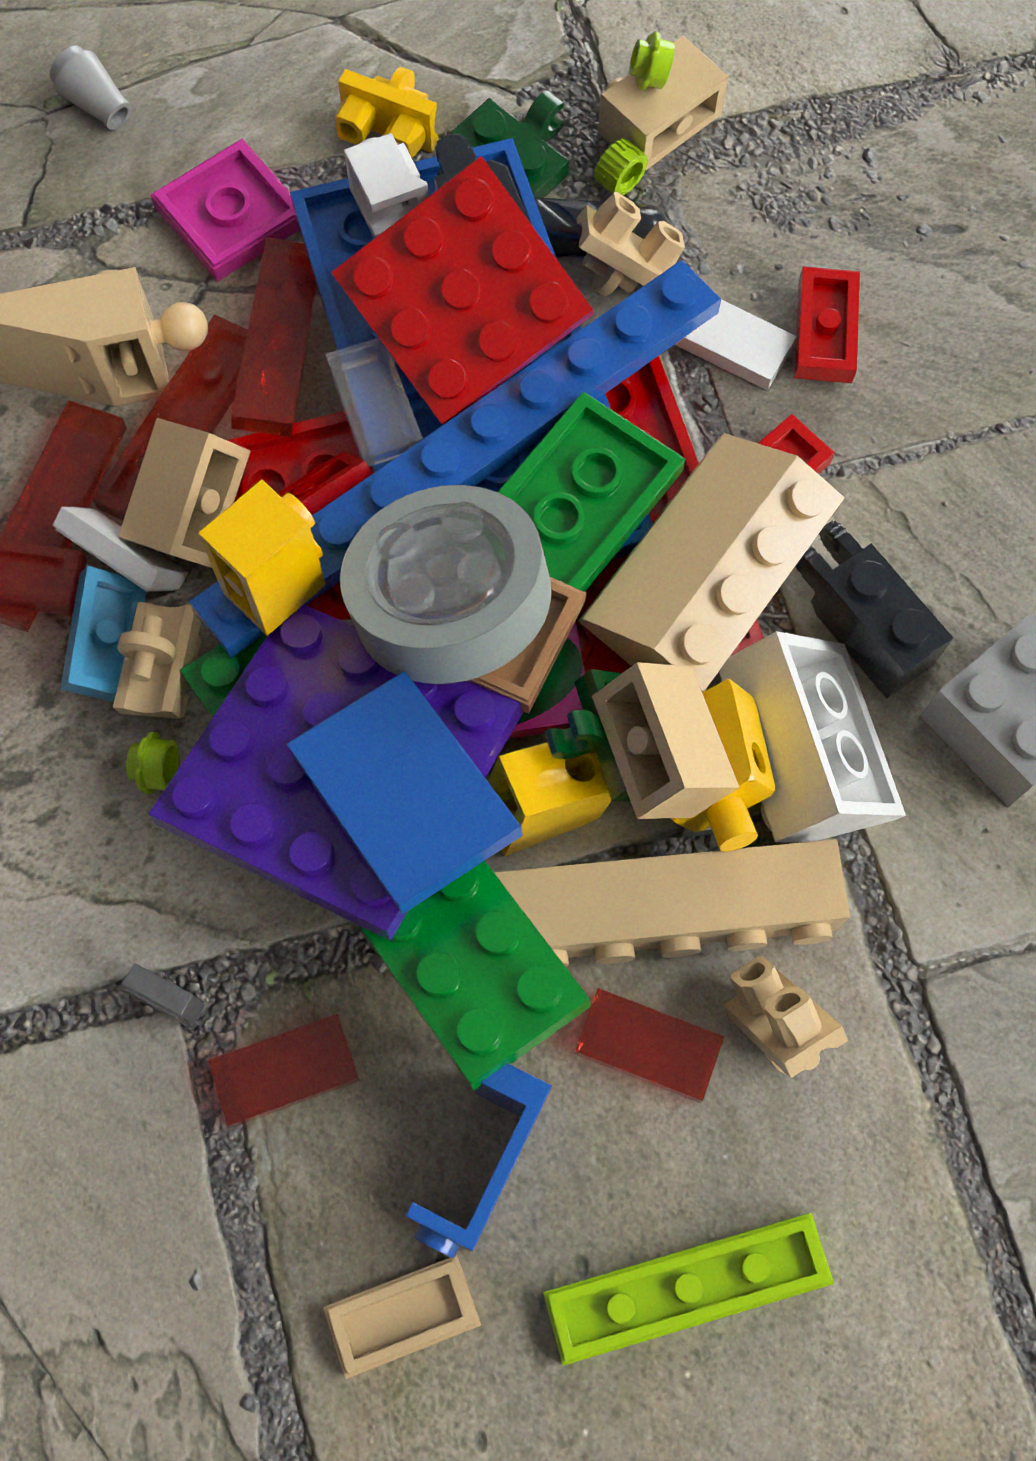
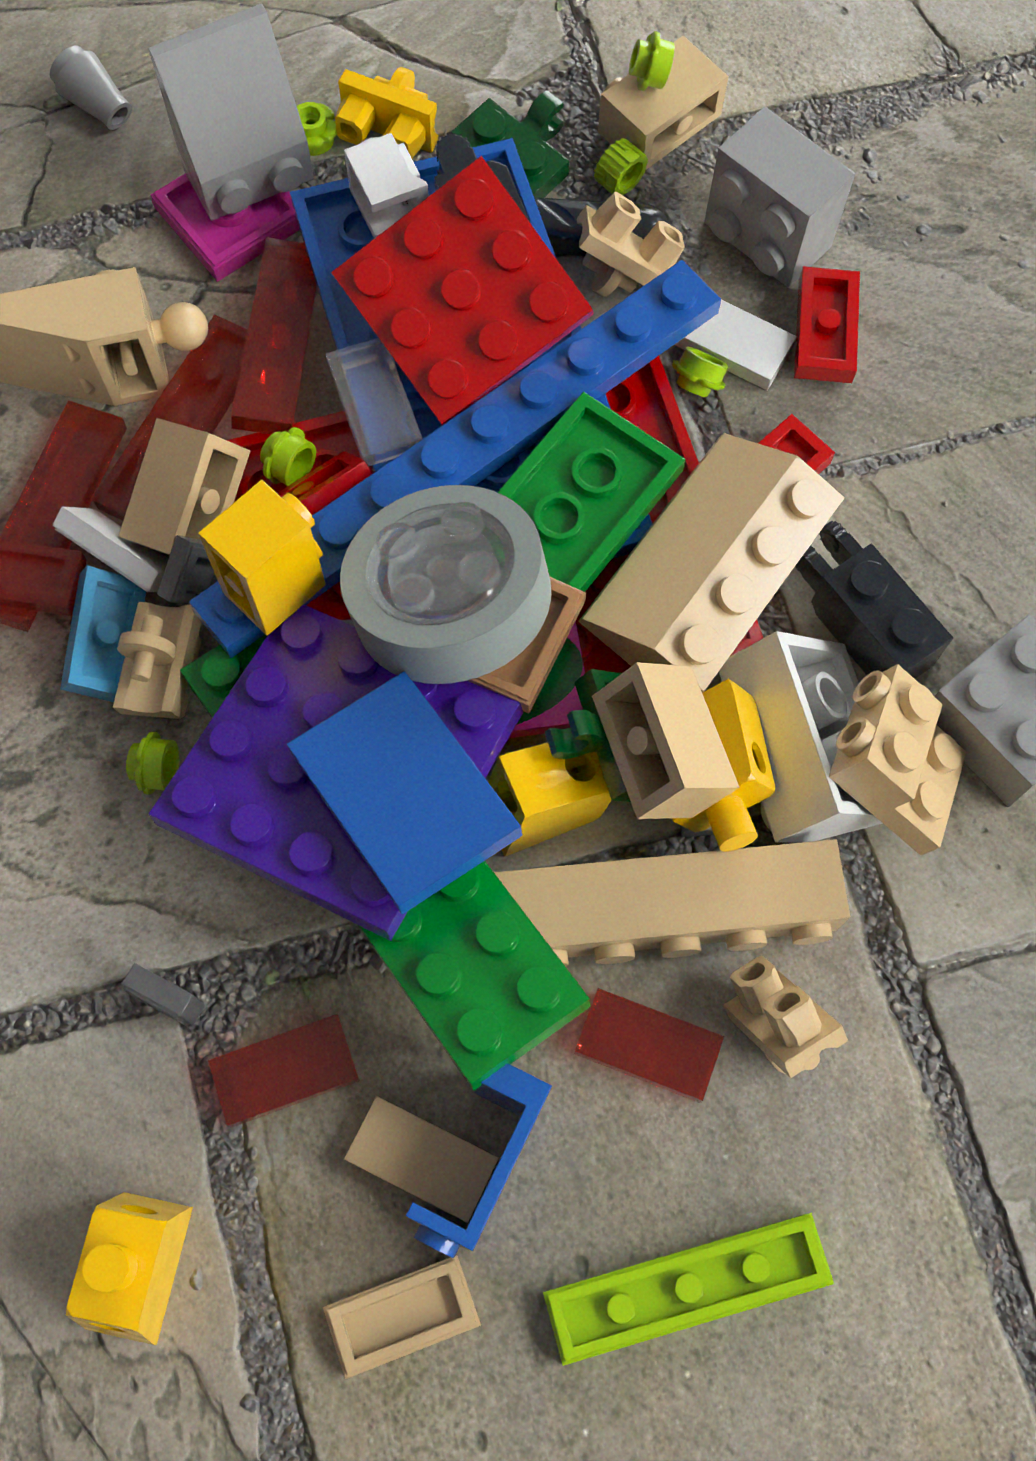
none -> yellow torso [66,1192,193,1345]
none -> light grey slope [148,3,314,221]
none -> dark grey tile [157,535,218,605]
none -> lime plate [260,427,316,486]
none -> lime plate [296,102,337,156]
none -> tan tile [344,1096,499,1224]
none -> lime plate [672,347,728,397]
none -> light grey brick [704,106,855,288]
none -> tan plate [829,664,966,855]

